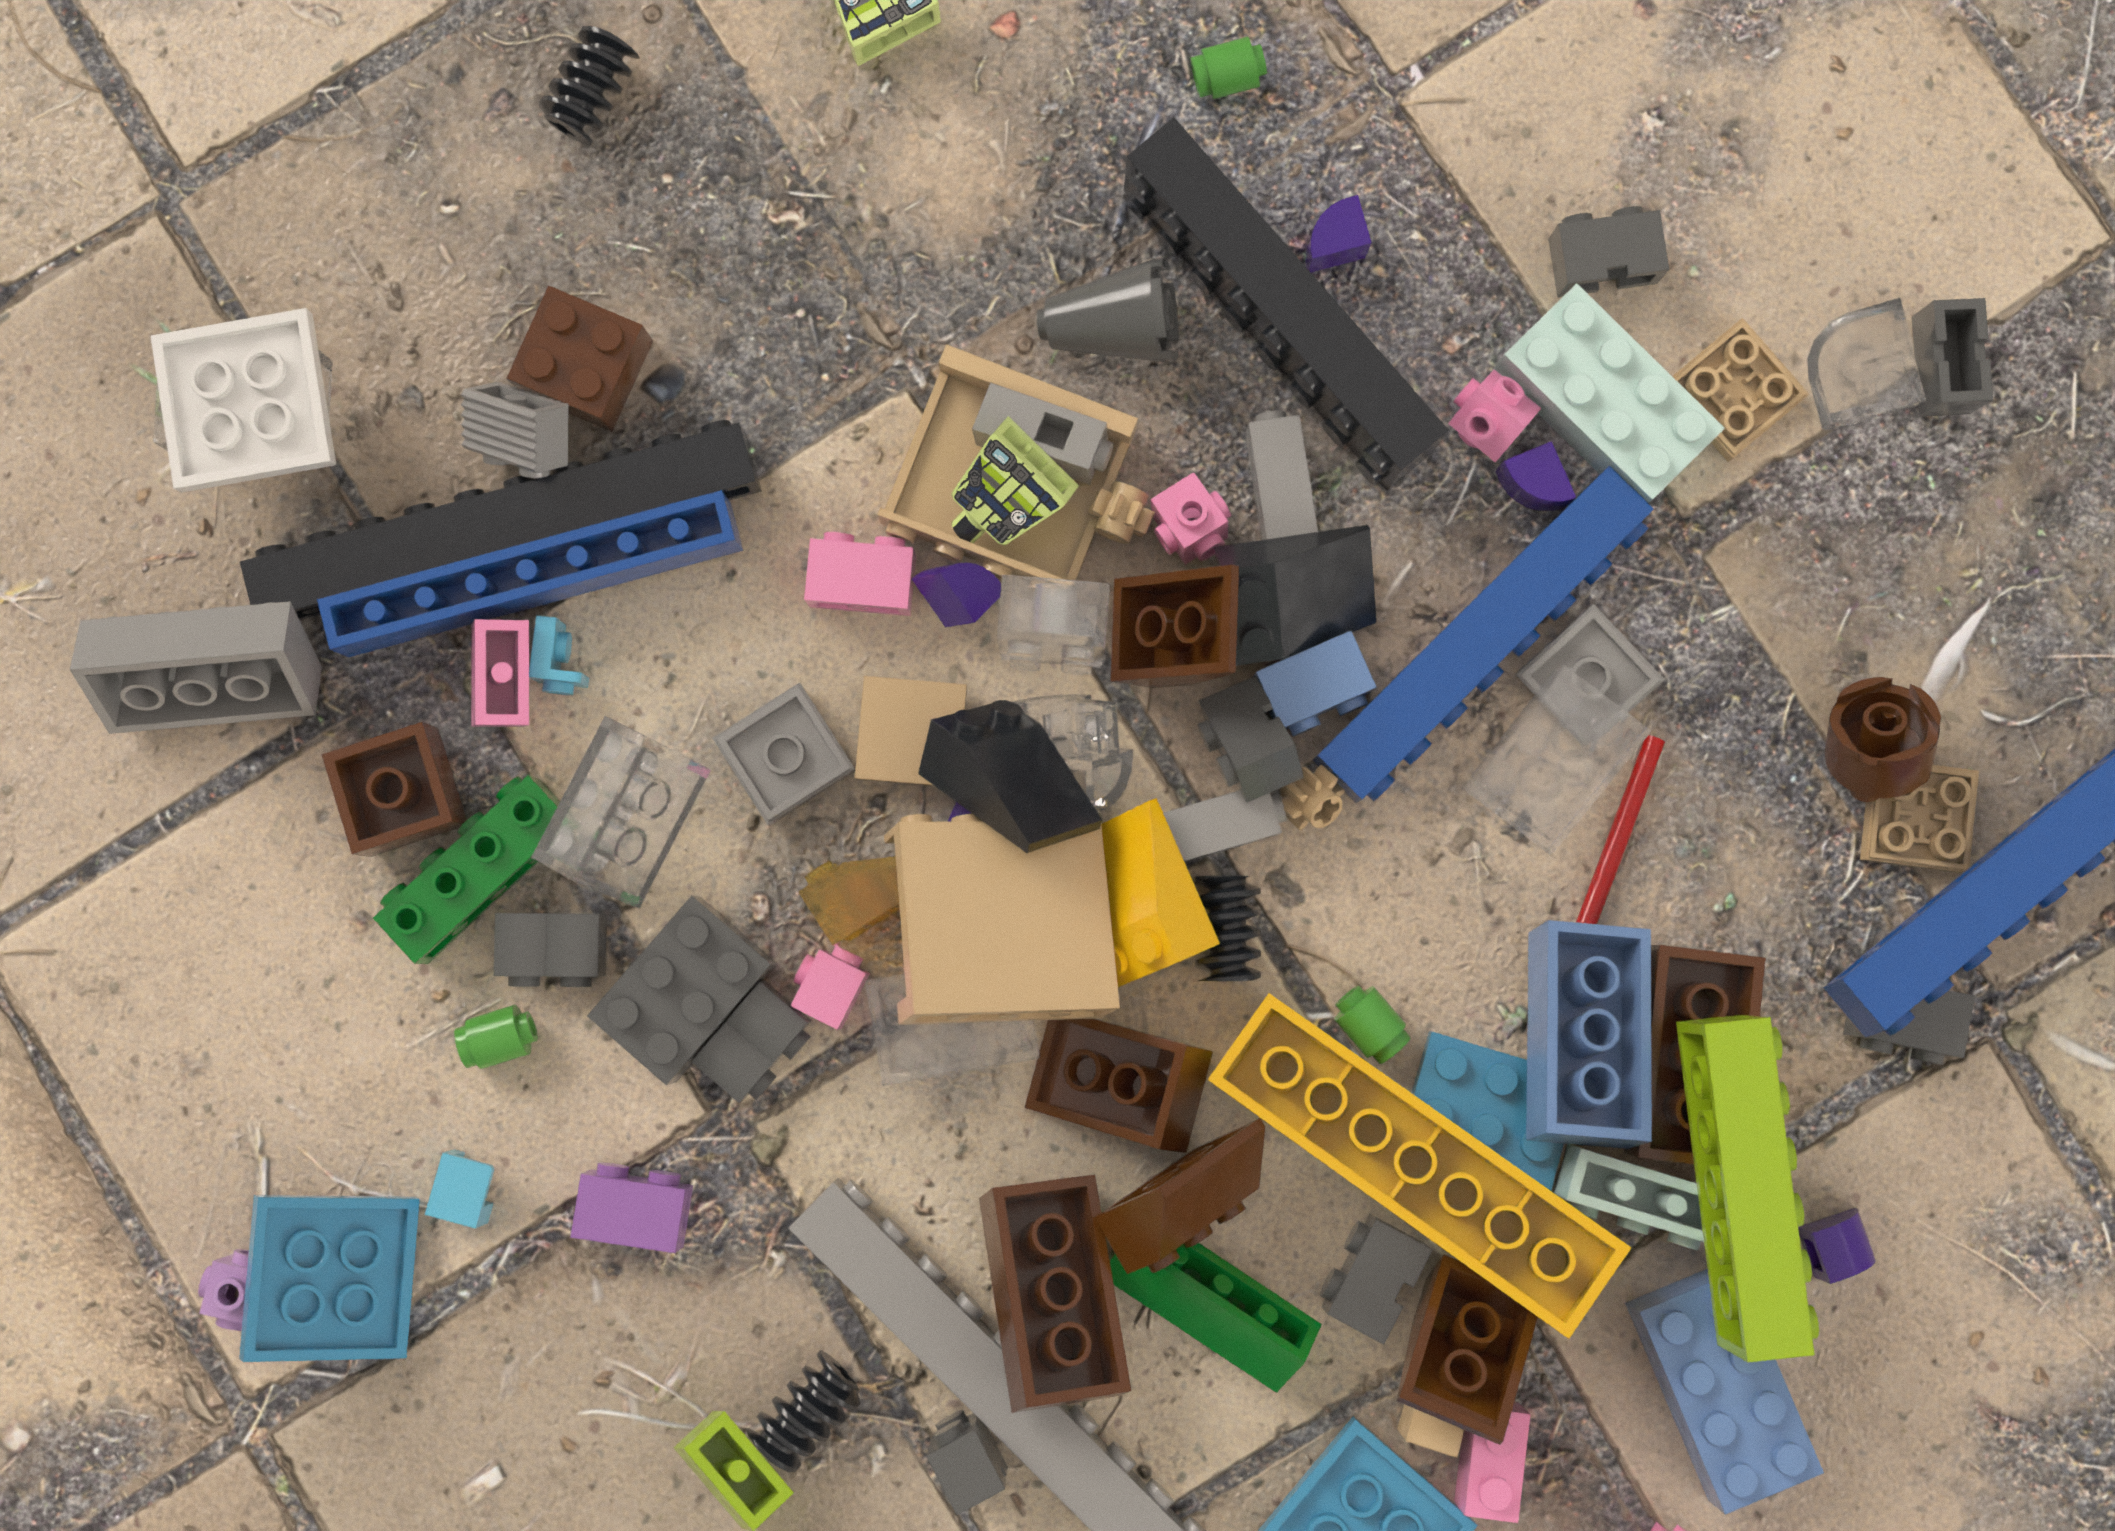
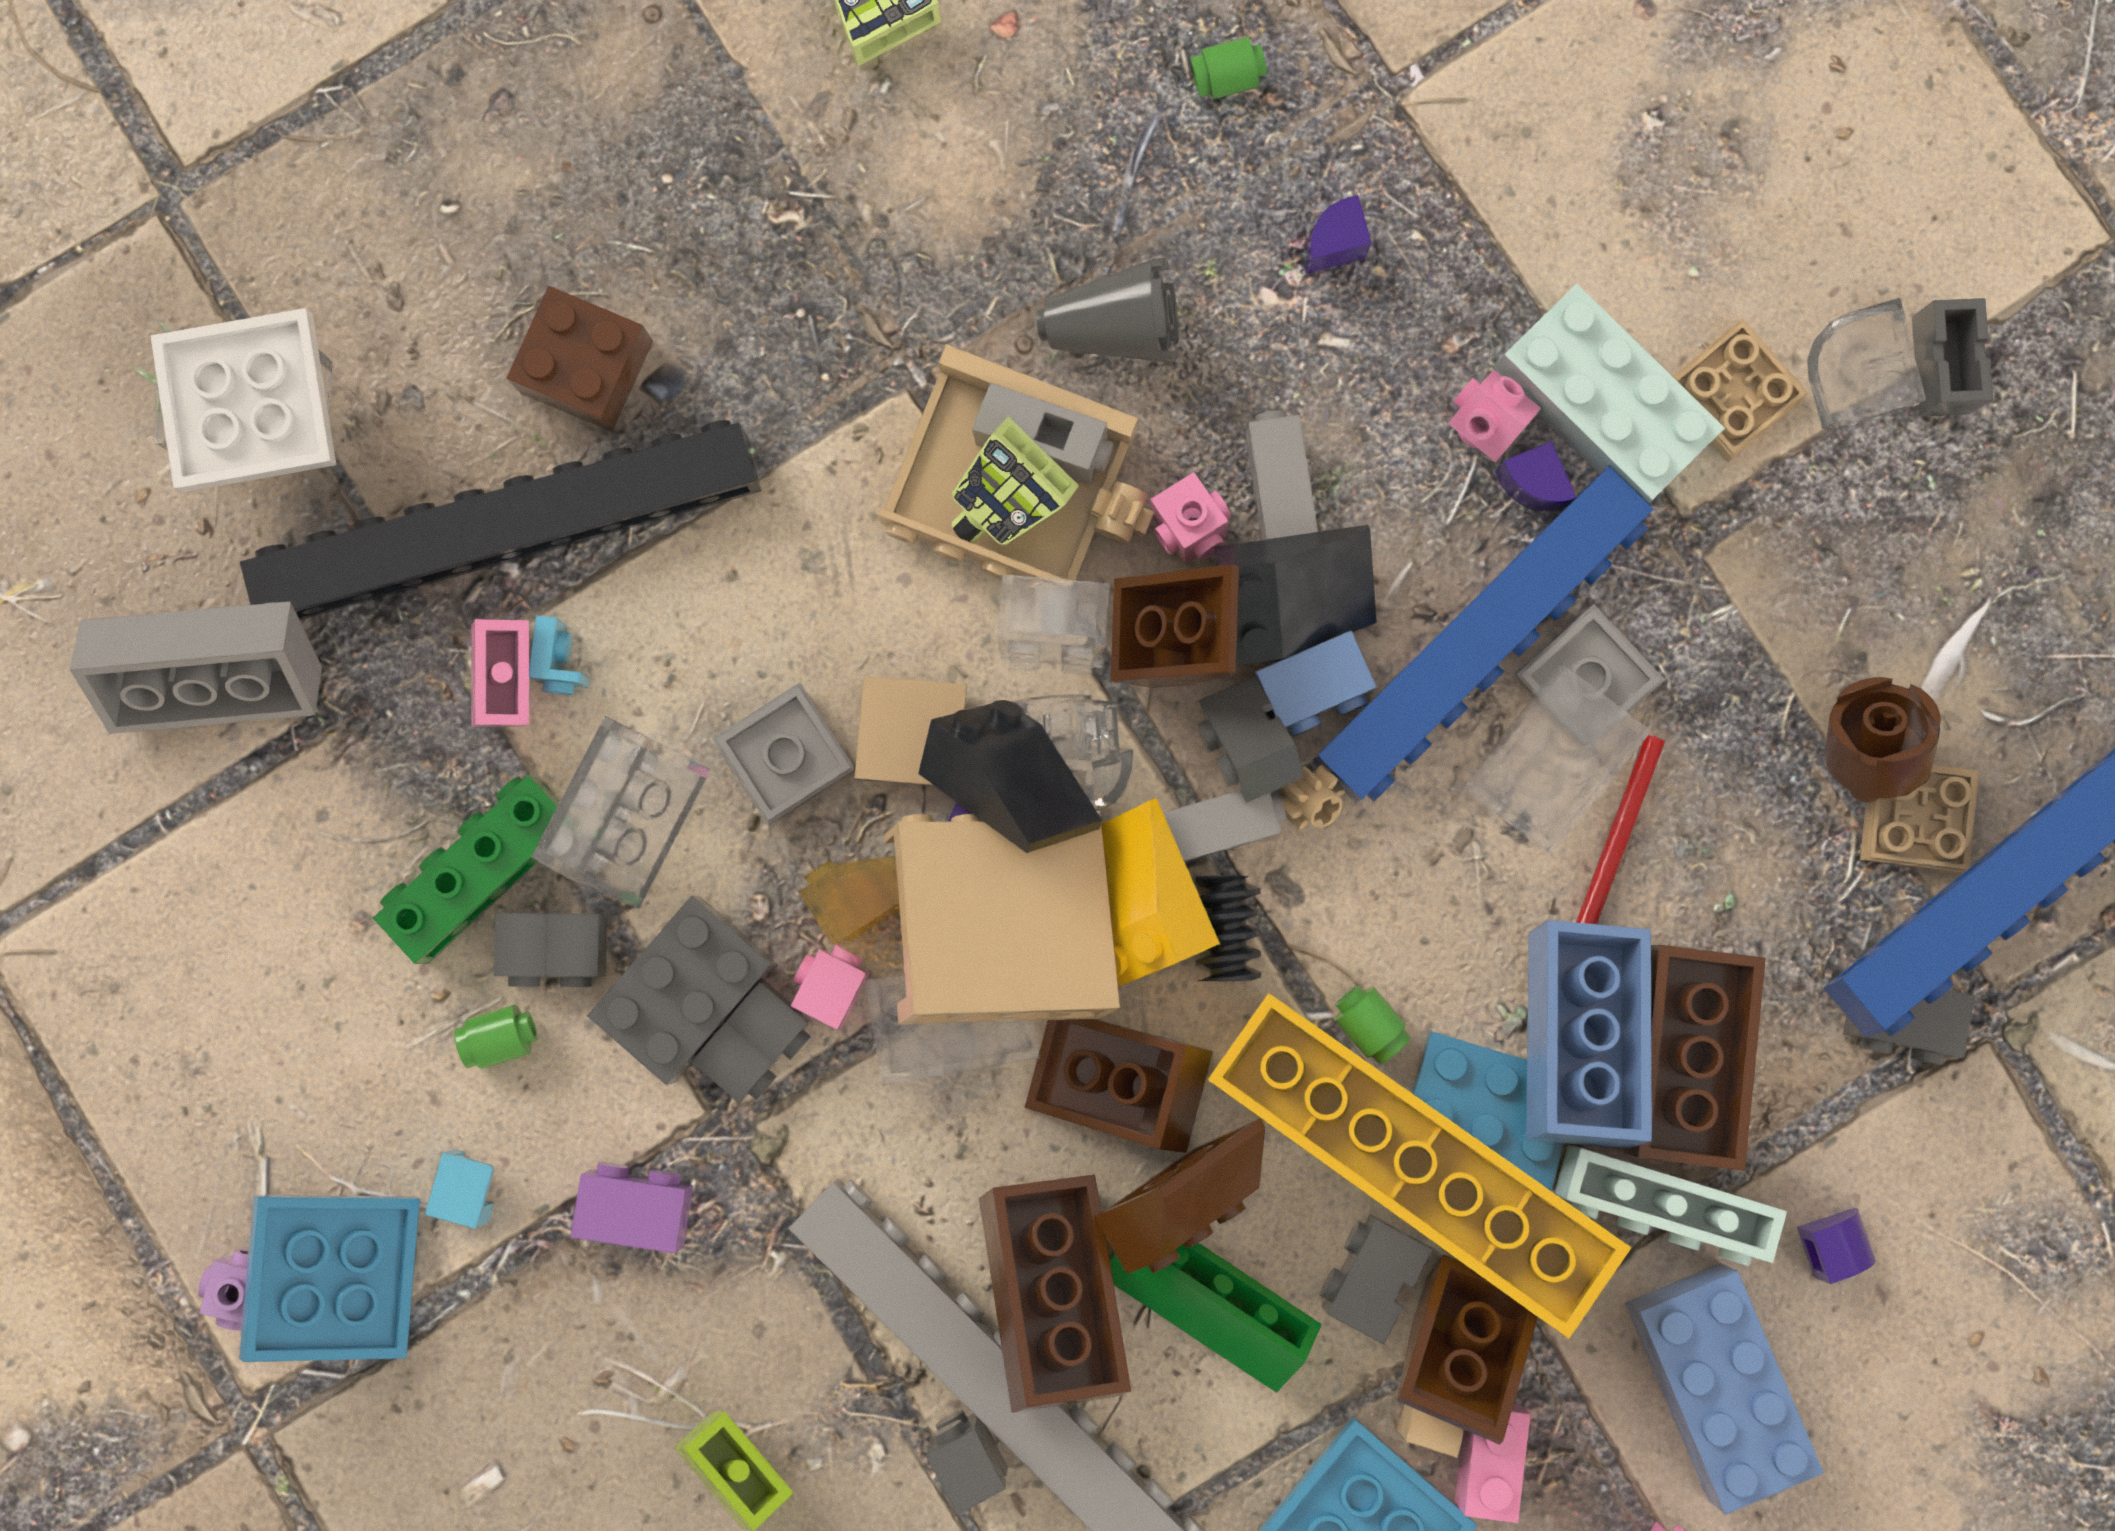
blue brick [317,490,744,658] -> none
reddish brown brick [321,722,467,857] -> none
light grey brick [461,382,568,478] -> none
black piece [538,26,640,146] -> none
black piece [745,1350,861,1472] -> none
bright pink brick [804,532,916,616] -> none
dark purple brick [911,562,1006,628] -> none
black brick [1123,117,1449,491] -> none
dark grey brick [1548,206,1670,297] -> none
lime brick [1676,1015,1819,1363] -> none

